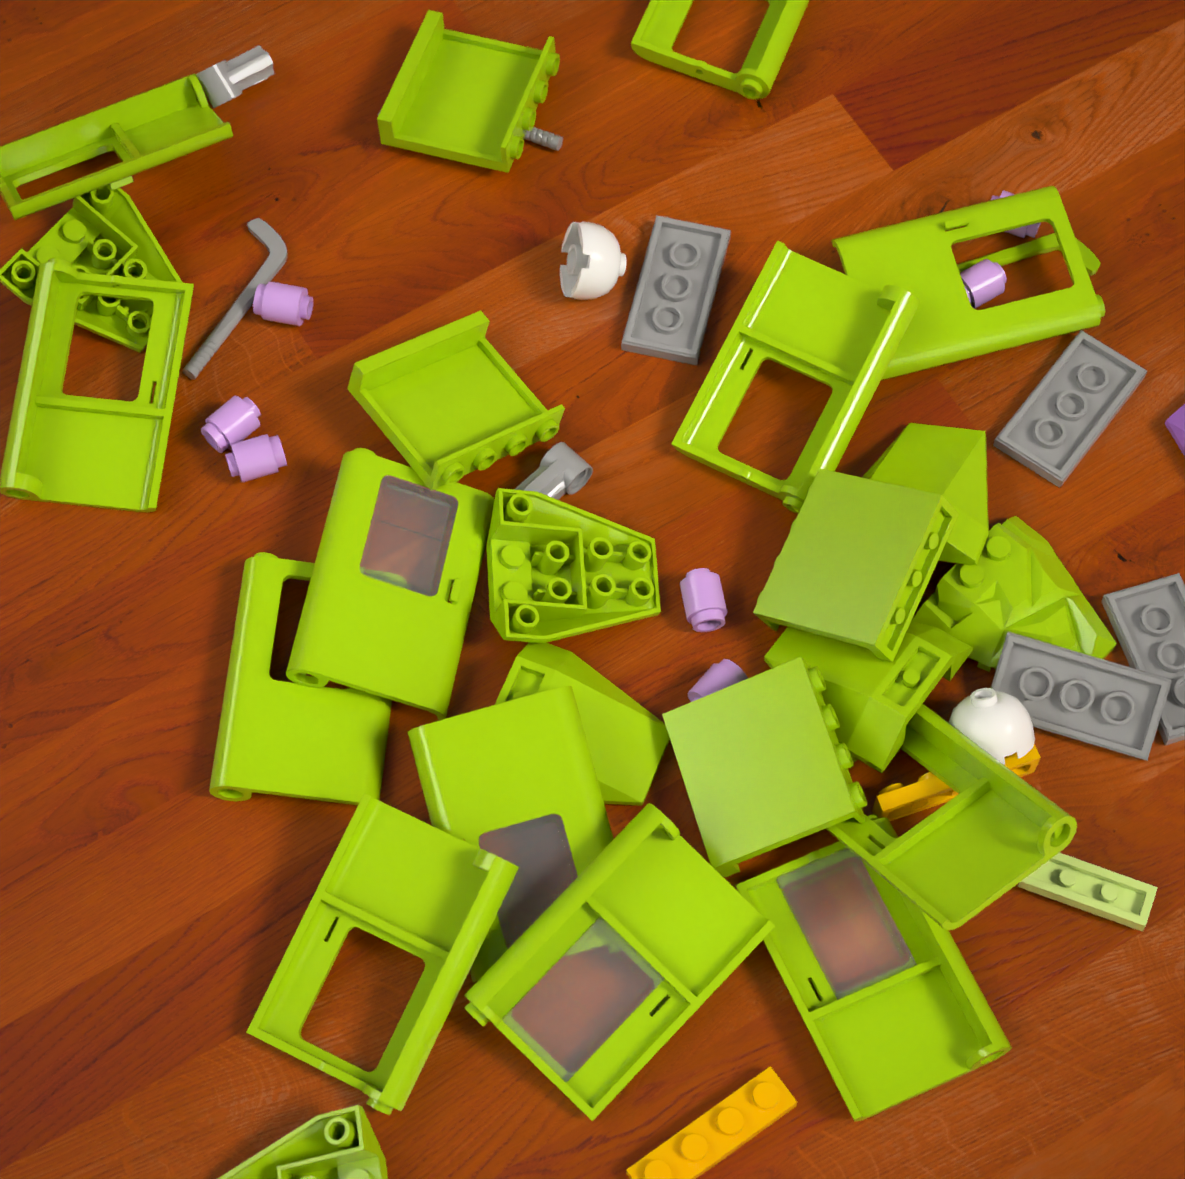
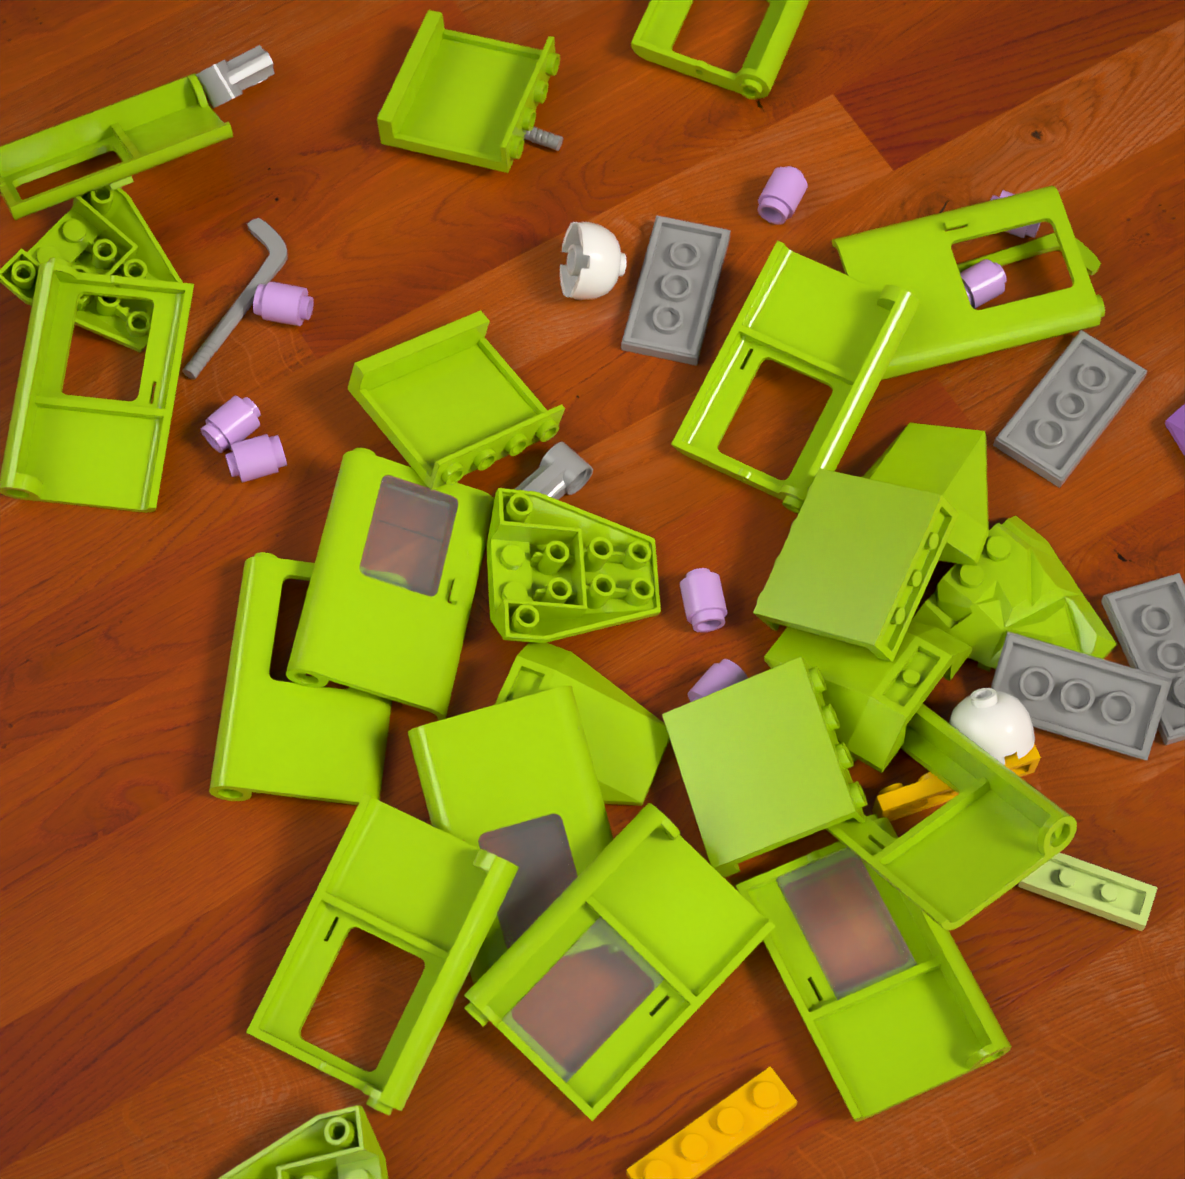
none -> lavender brick [758,166,808,224]

